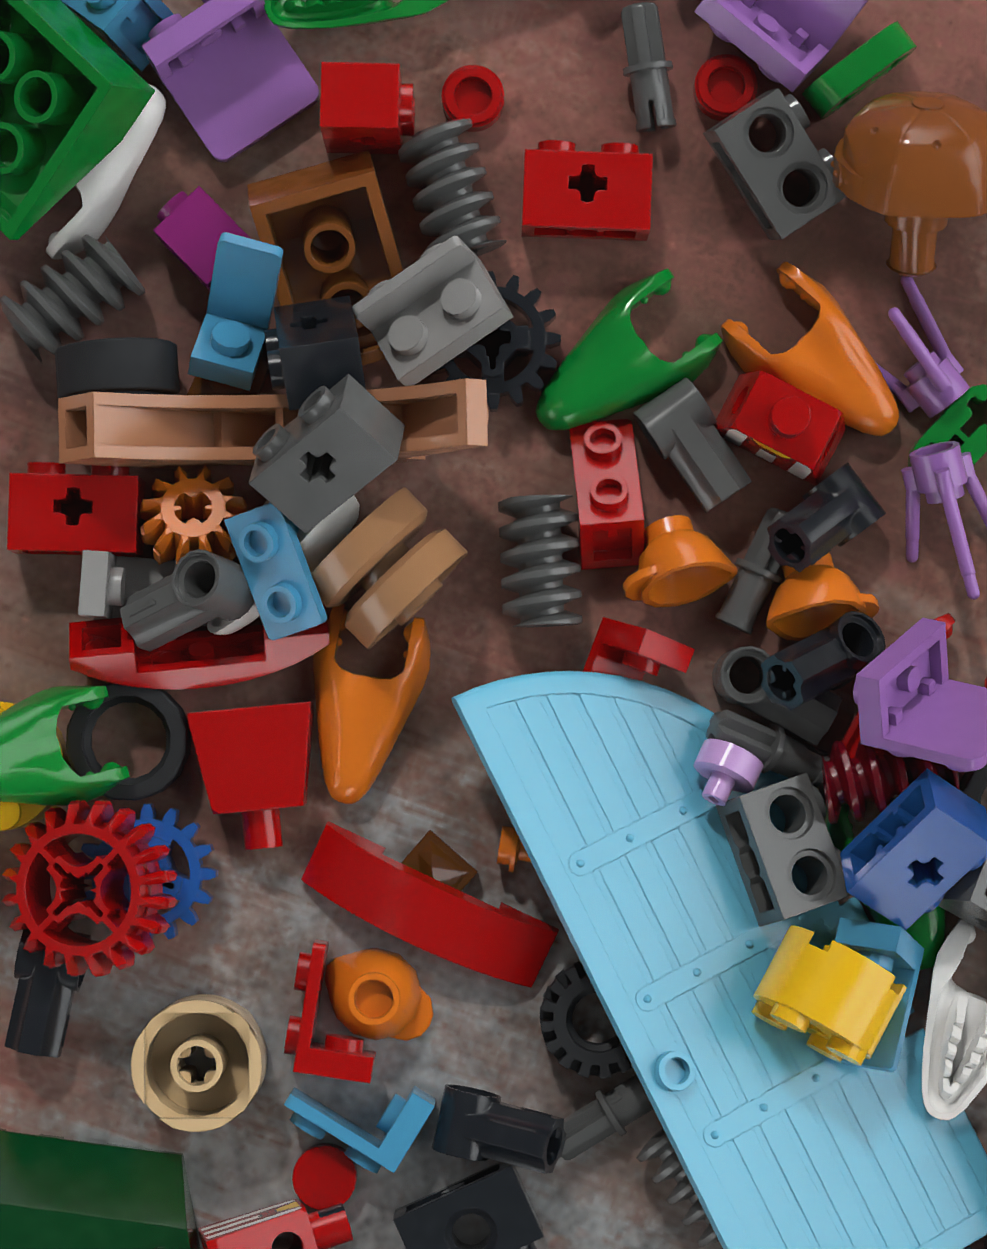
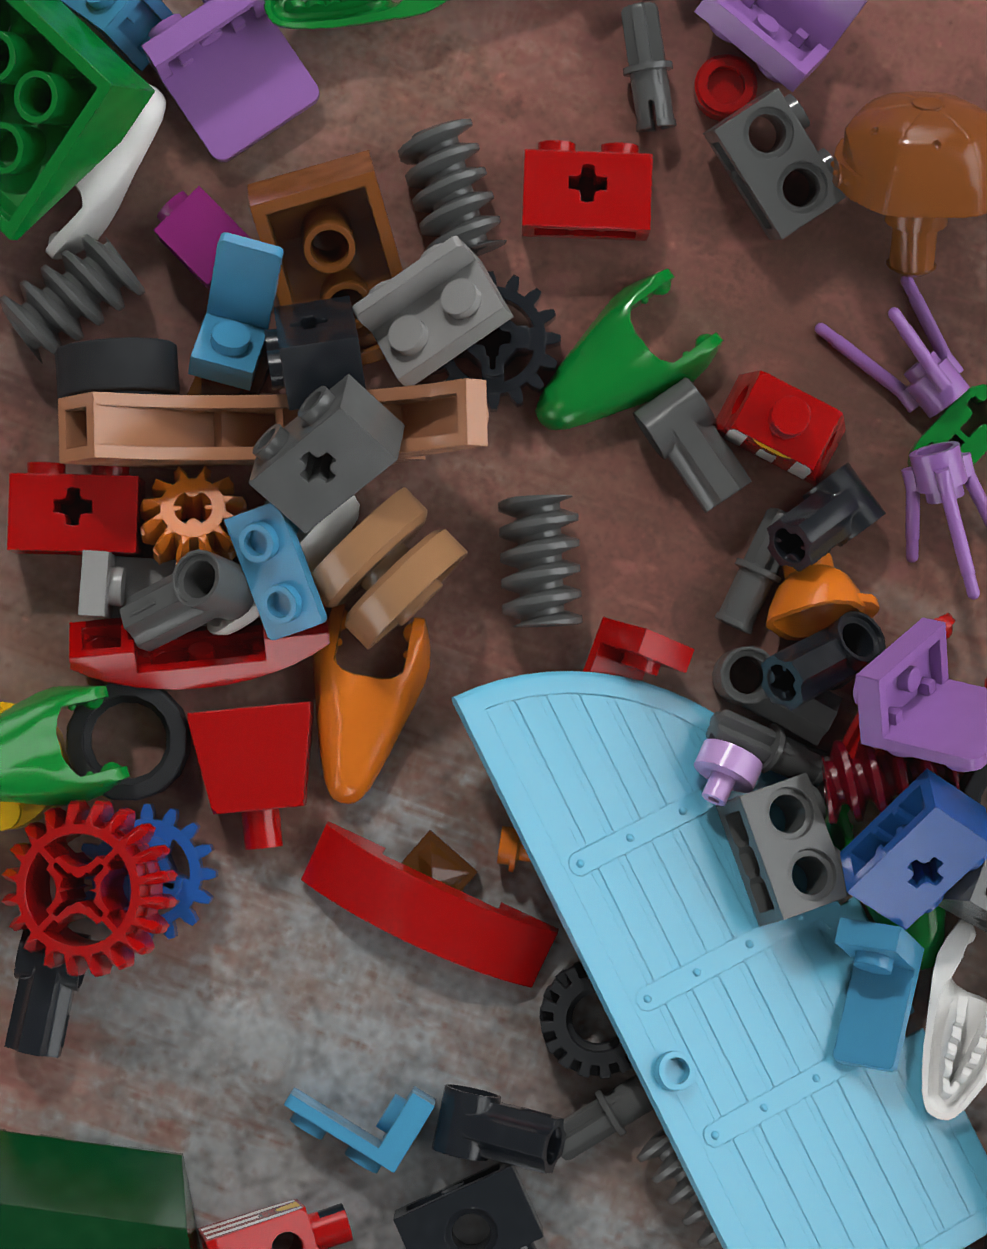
tan brick [131,994,268,1132] -> none
red bracket [284,939,376,1084] -> none
red tile [292,1143,357,1210] -> none
red brick [320,62,415,154] -> none
orange piece [324,948,434,1041] -> none
red tile [441,65,505,132] -> none
red bracket [569,419,644,570] -> none
orange piece [623,515,738,608] -> none
orange animal [721,262,899,436] -> none
yellow brick [751,925,907,1066] -> none
green beam [802,21,917,120] -> none

